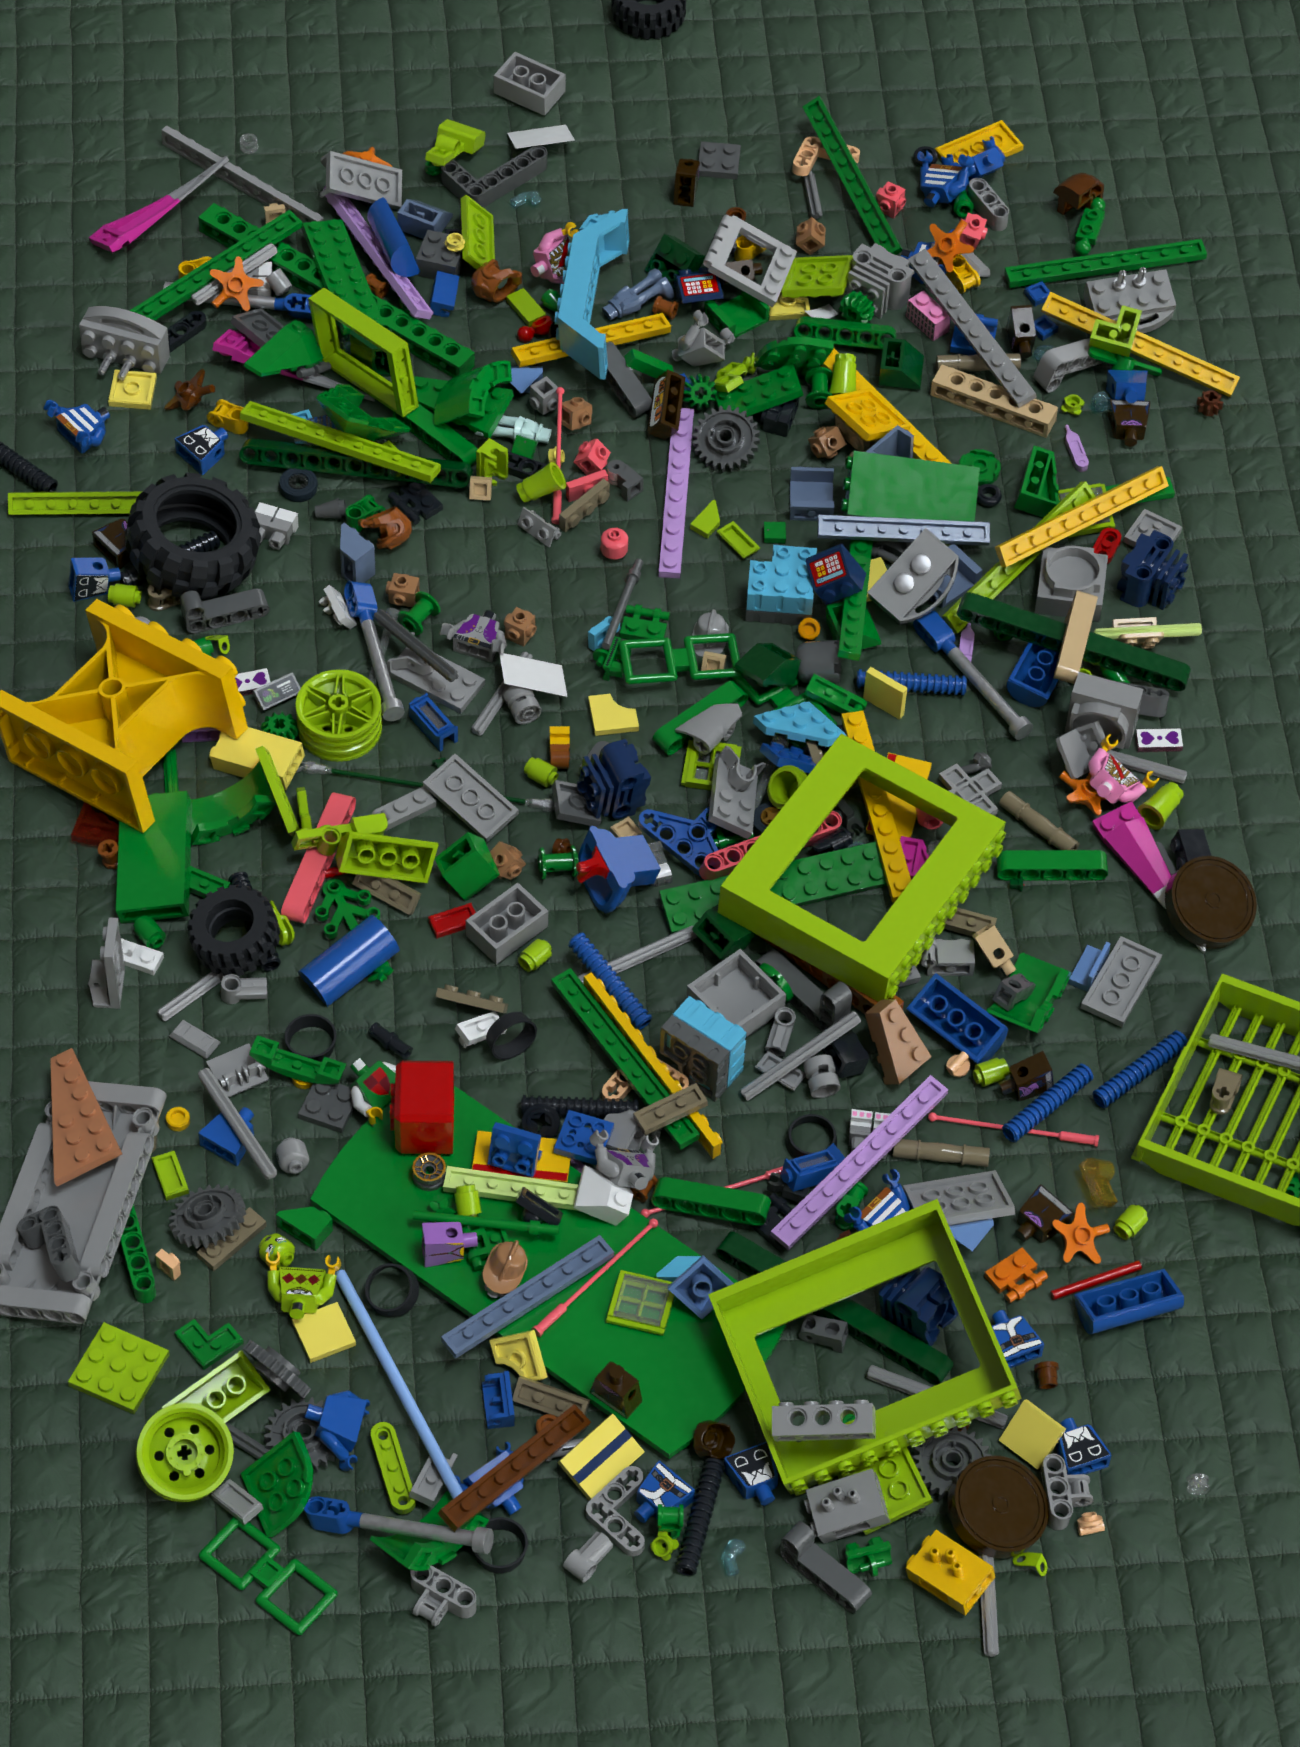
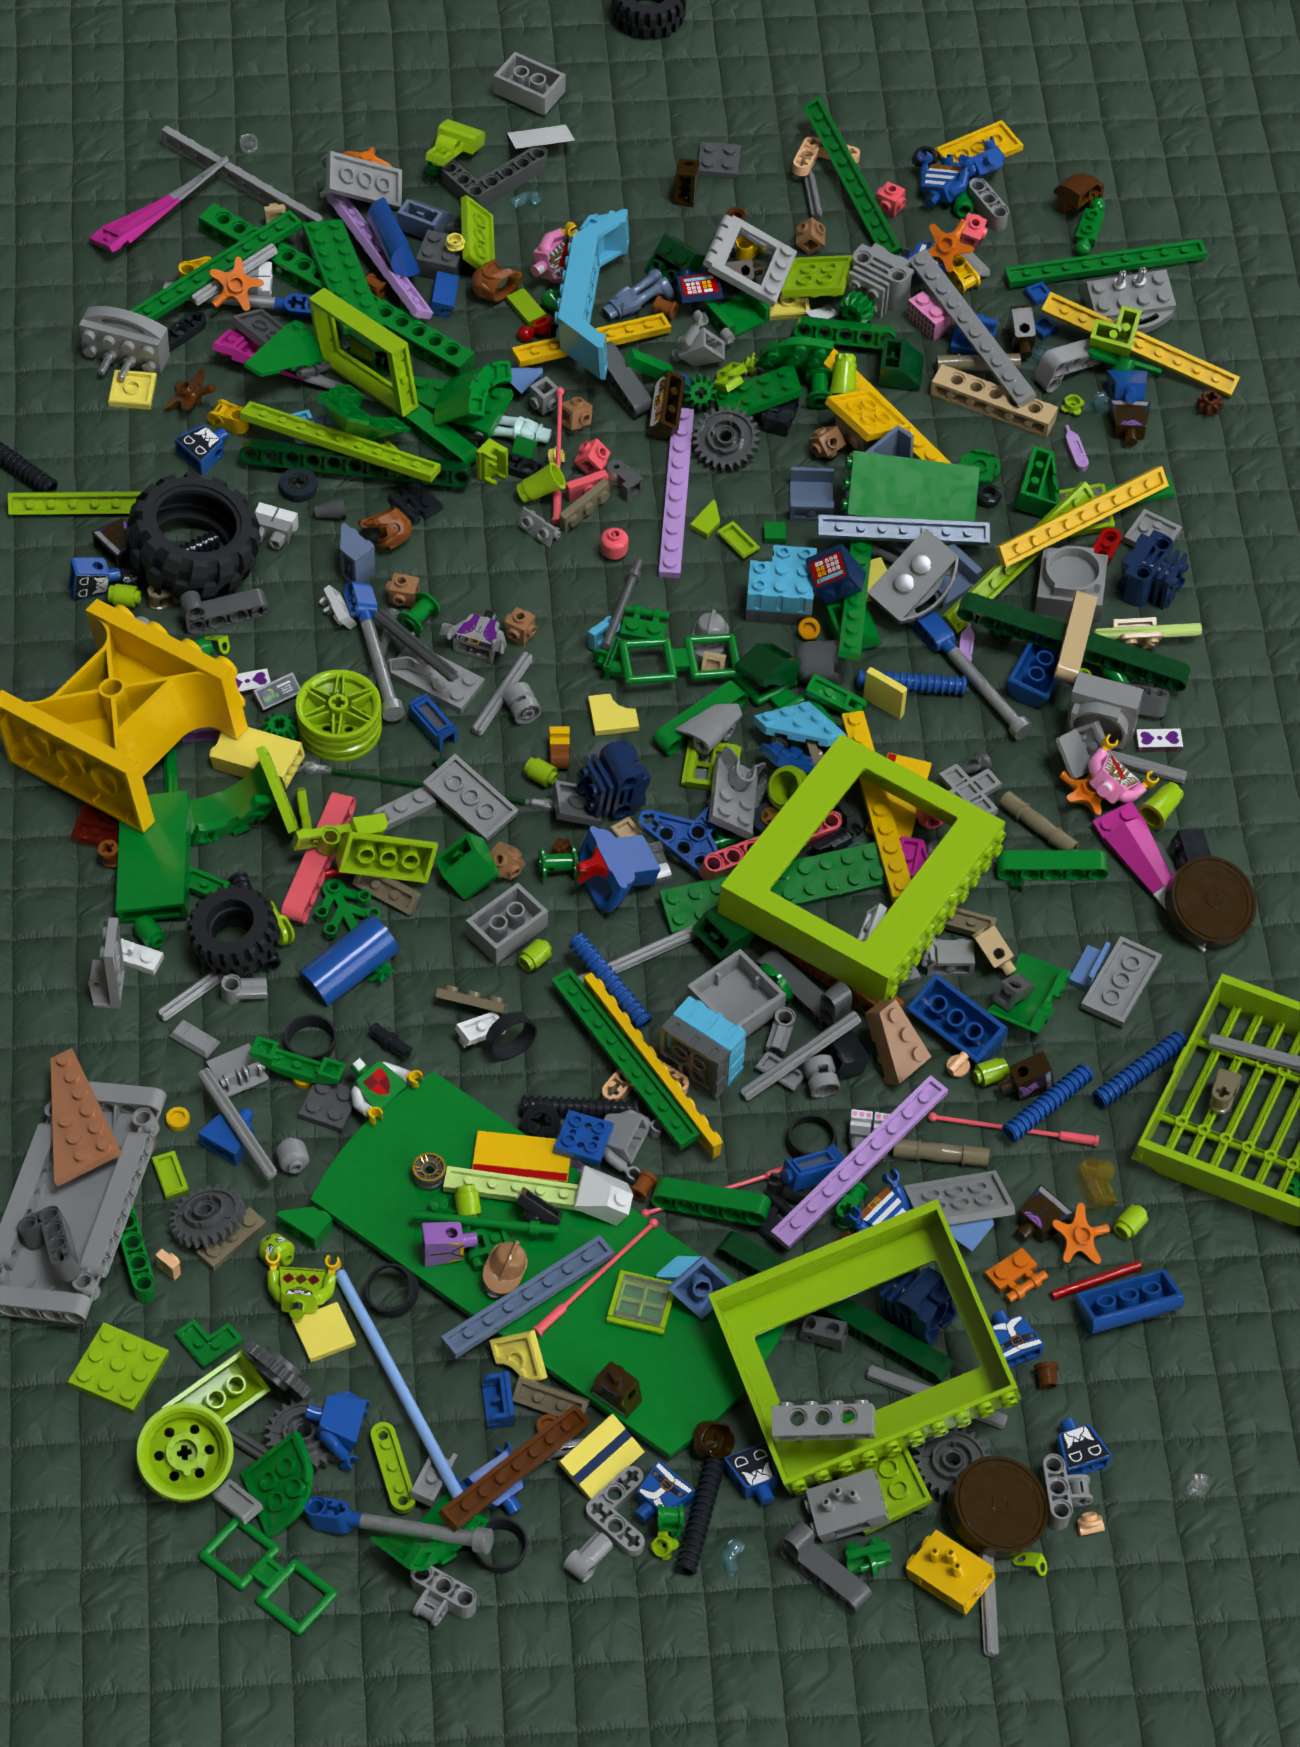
torso [43,400,110,454] -> none
light grey piece [265,268,292,296] -> none
green piece [345,495,386,532] -> none
red plate [390,1061,454,1154] -> none
red tile [428,903,476,939] -> none
tan tile [469,476,492,501] -> none
blue plate [488,1122,542,1178] -> none
white sticker [499,652,568,697] -> none
light grey torso [590,1130,659,1190] -> none
dark tan plate [633,1083,708,1136] -> none
light yellow tile [999,1399,1066,1470] -> none
none -> white plate [857,903,887,941]

